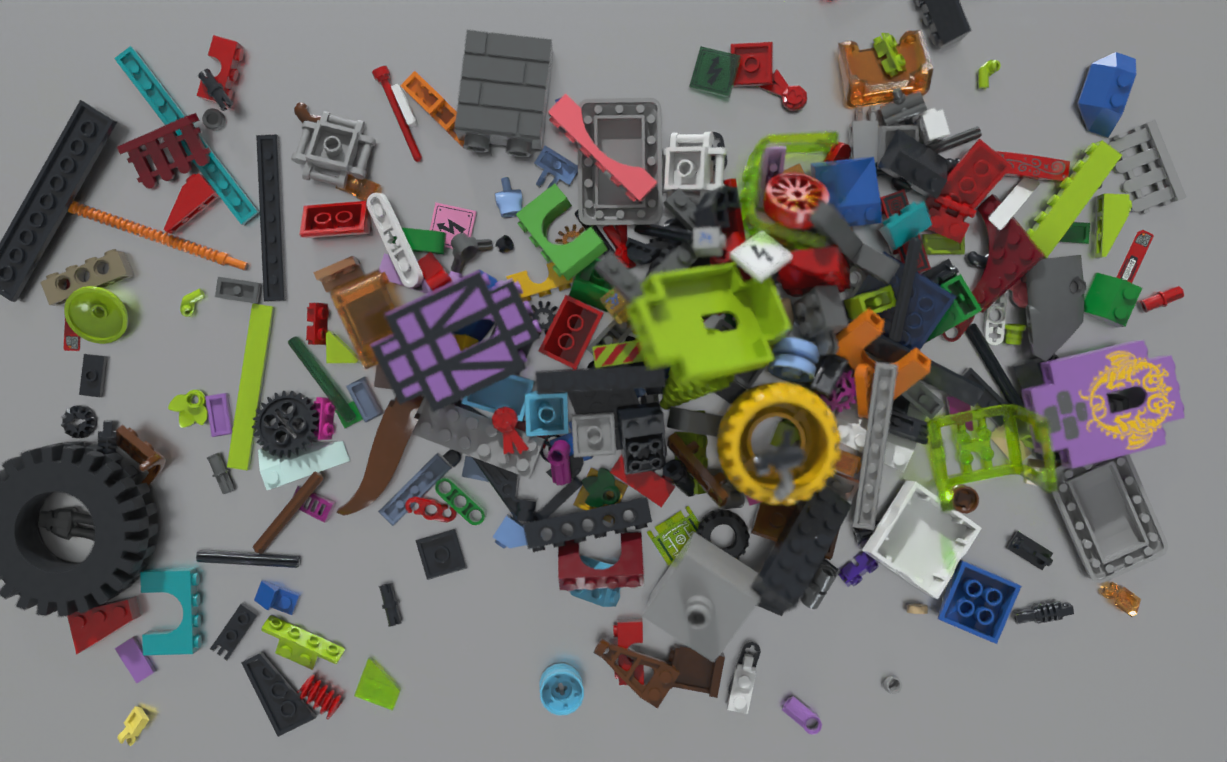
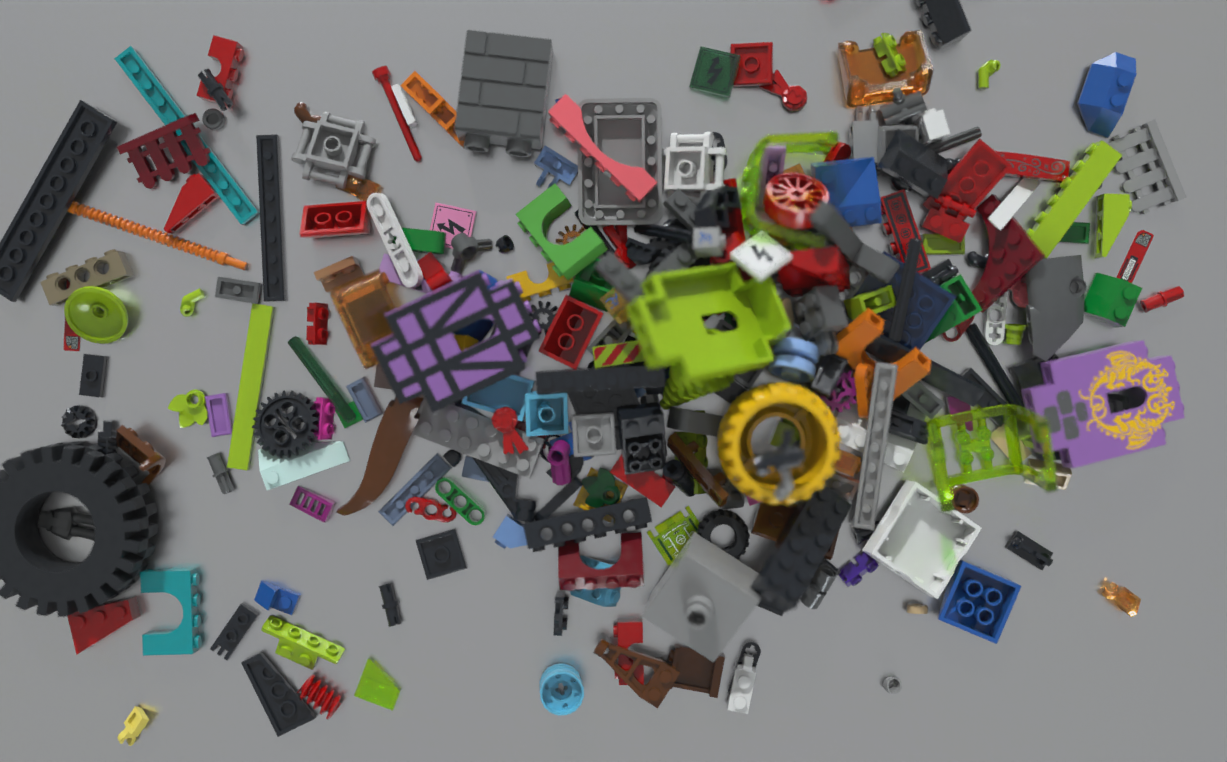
medium lavender tile [115,636,156,683] -> none
black axle [196,550,300,568] -> none
reddish brown axle [253,471,324,554] -> none
lime slope [326,331,362,363] -> none
light blue piece [495,177,523,218] -> none
medium lavender piece [782,696,822,735] -> none
teal slope [879,201,932,250] -> none
black hinge [1013,601,1074,624] -> none
light grey wedge [1047,454,1168,583] -> none
none -> black wing [553,590,569,636]

